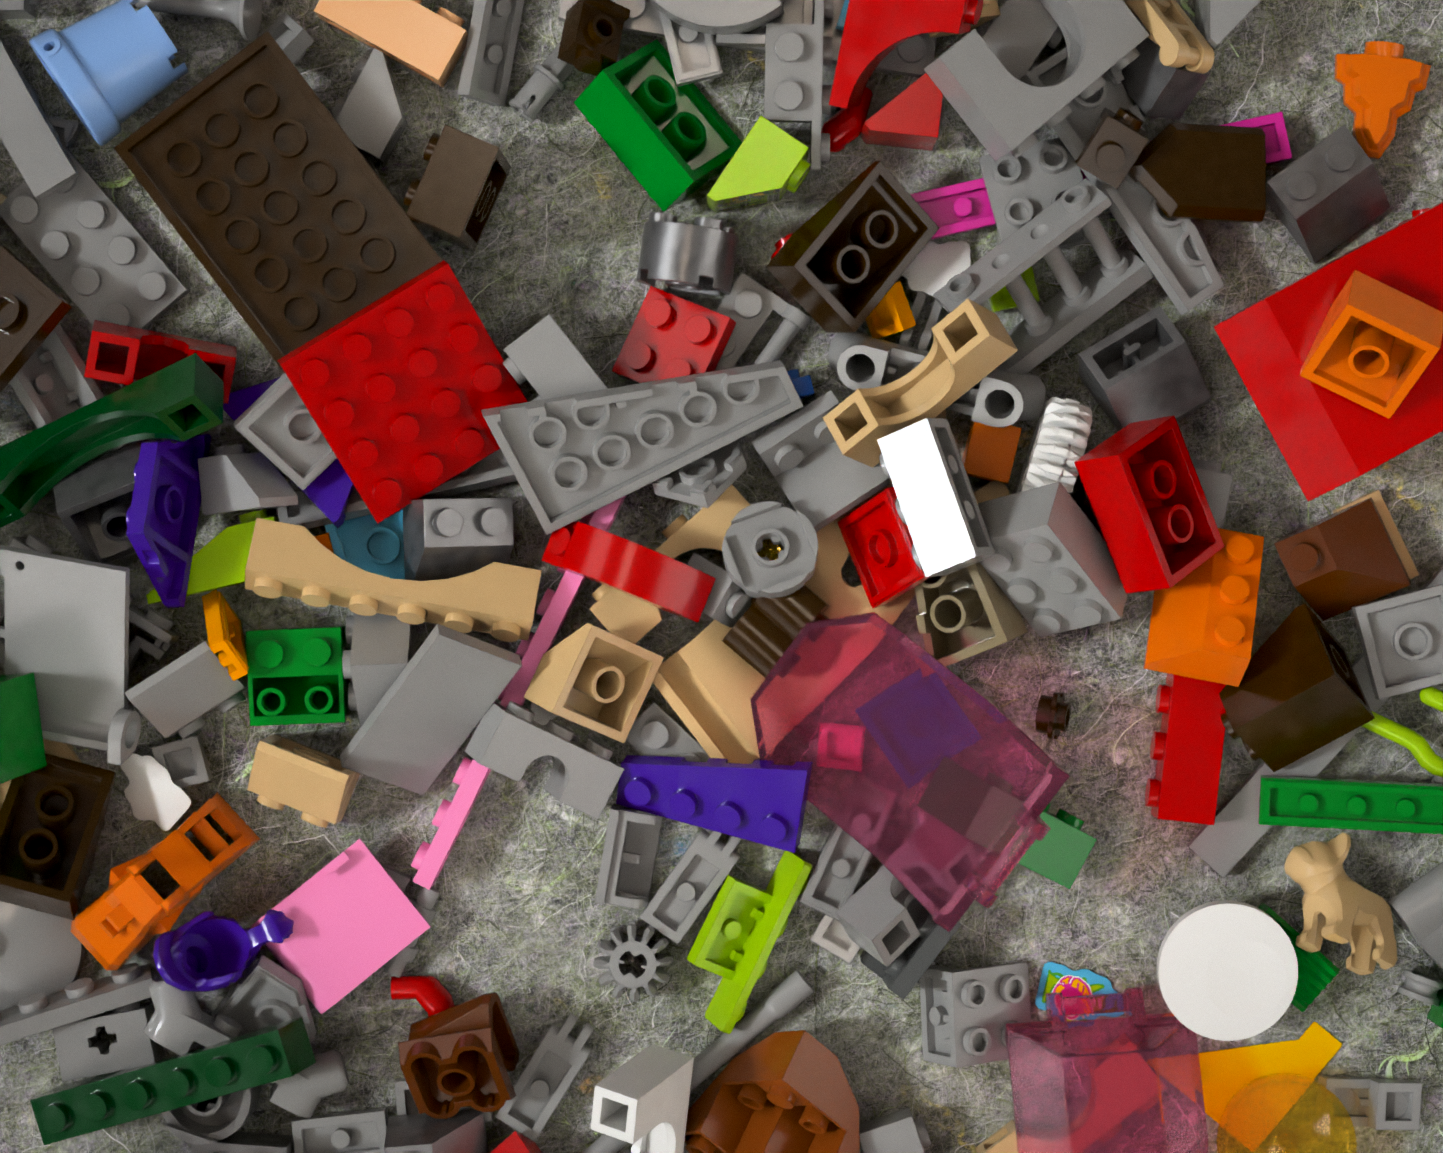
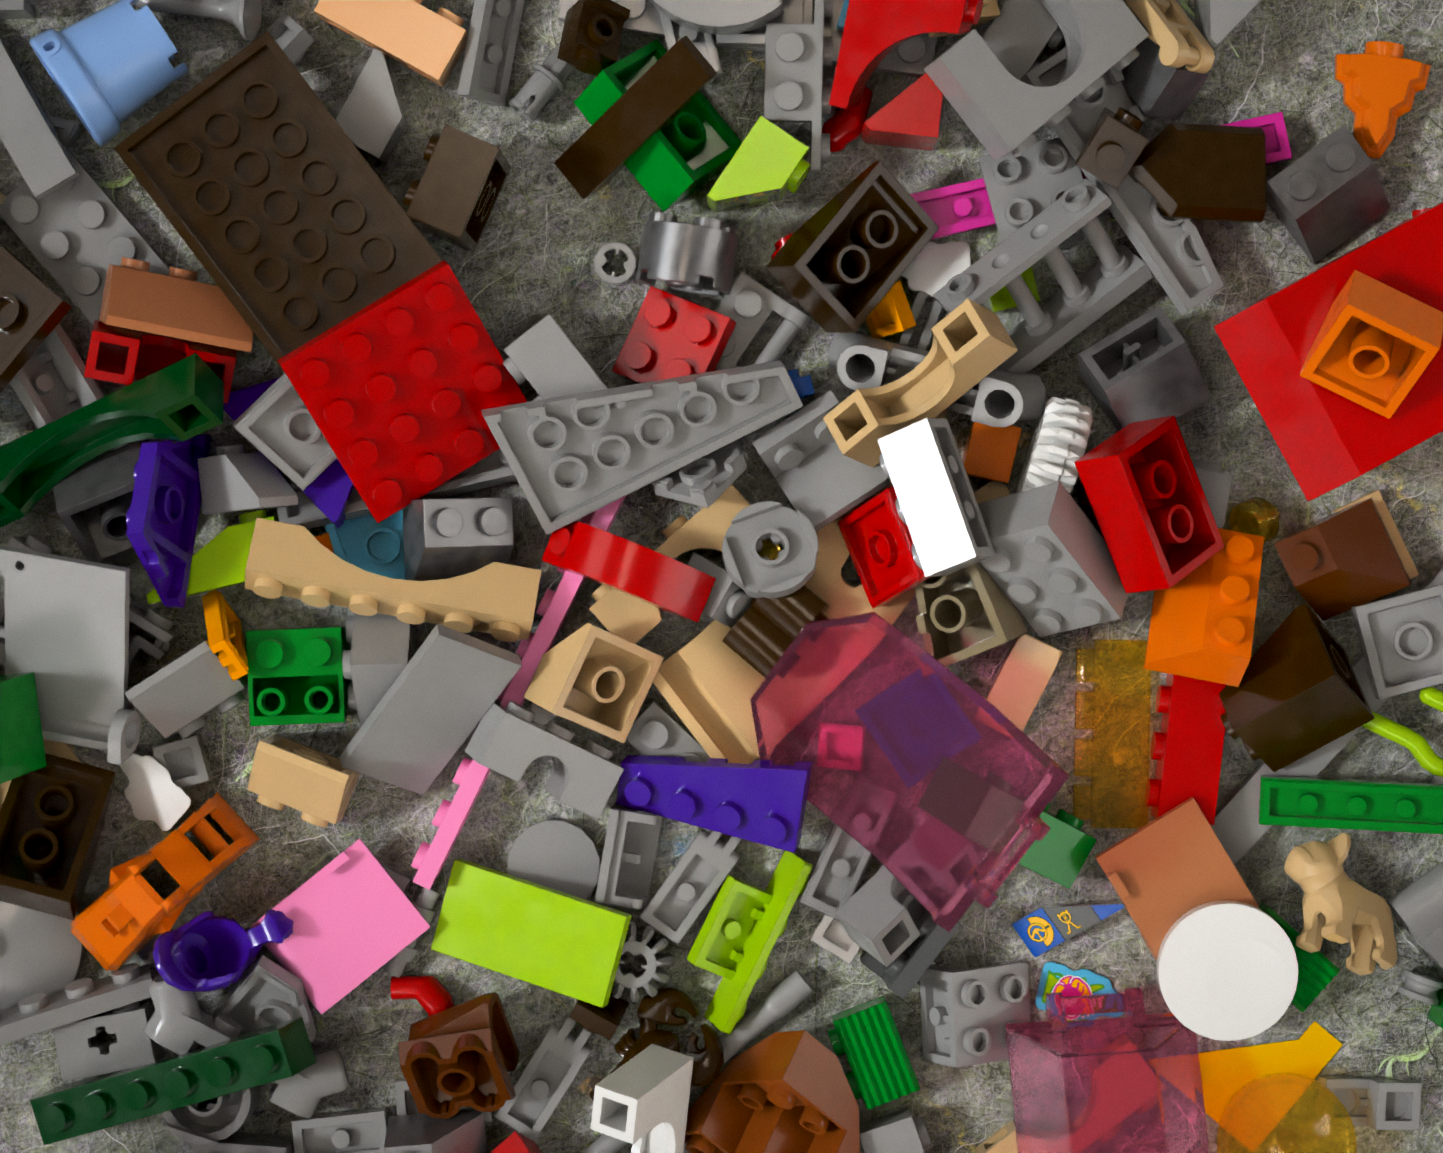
dark brown plate [1036,692,1071,739] -> none
none -> nougat slope [98,257,253,353]
none -> lime tile [431,858,632,1008]
none -> light grey tile [507,819,601,899]
none -> dark brown slope [554,36,717,199]
none -> dark brown plate [569,993,629,1040]
none -> dark brown animal [589,987,724,1100]
none -> light grey bush [594,242,637,286]
none -> green brick [827,995,920,1110]
none -> slope [978,634,1063,736]
none -> sticker [1012,904,1124,957]
none -> clear yellow windscreen [1073,640,1151,828]
none -> nougat door [1094,797,1260,961]
none -> clear yellow tile [1230,497,1280,544]

